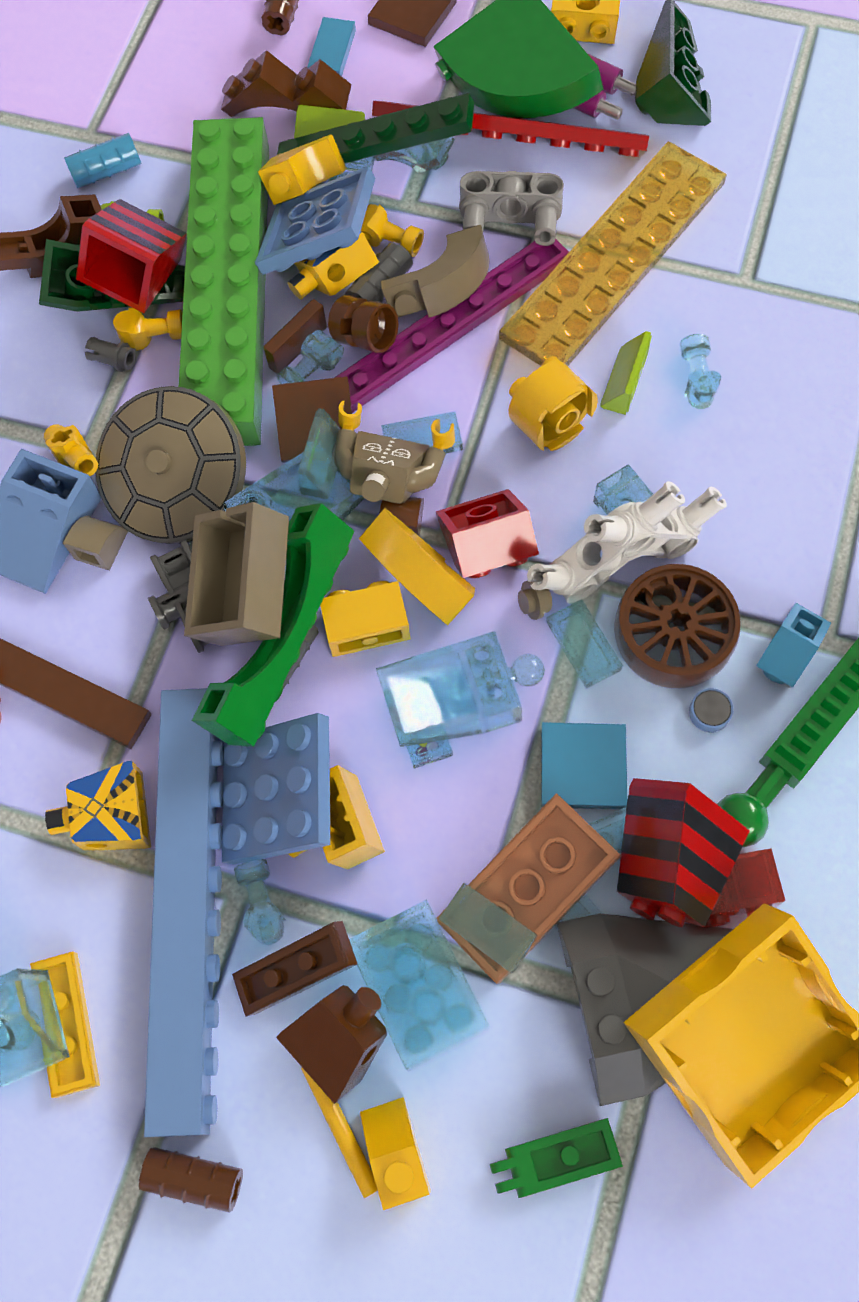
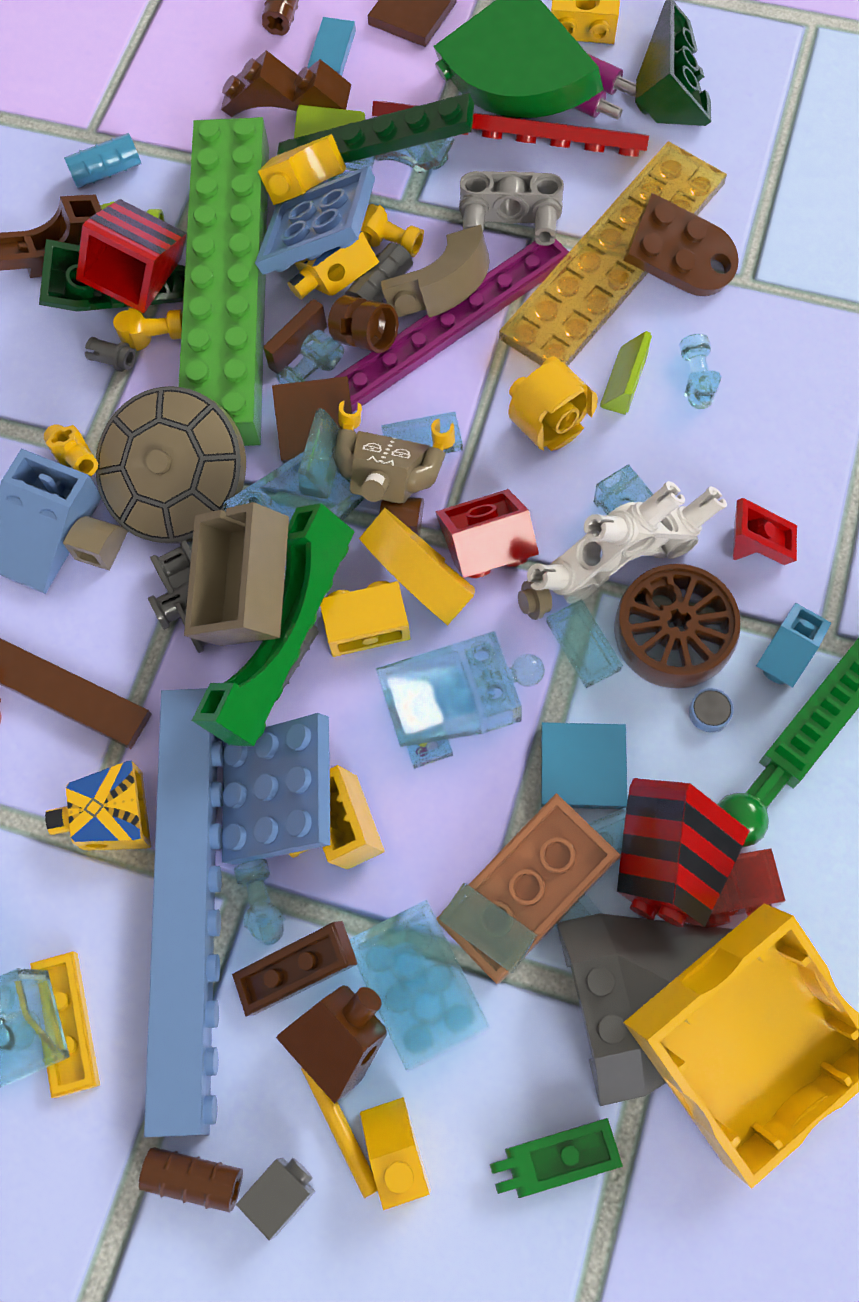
none -> dark grey brick [235,1158,316,1241]
none -> reddish brown plate [623,193,739,296]
none -> red slope [733,498,797,565]

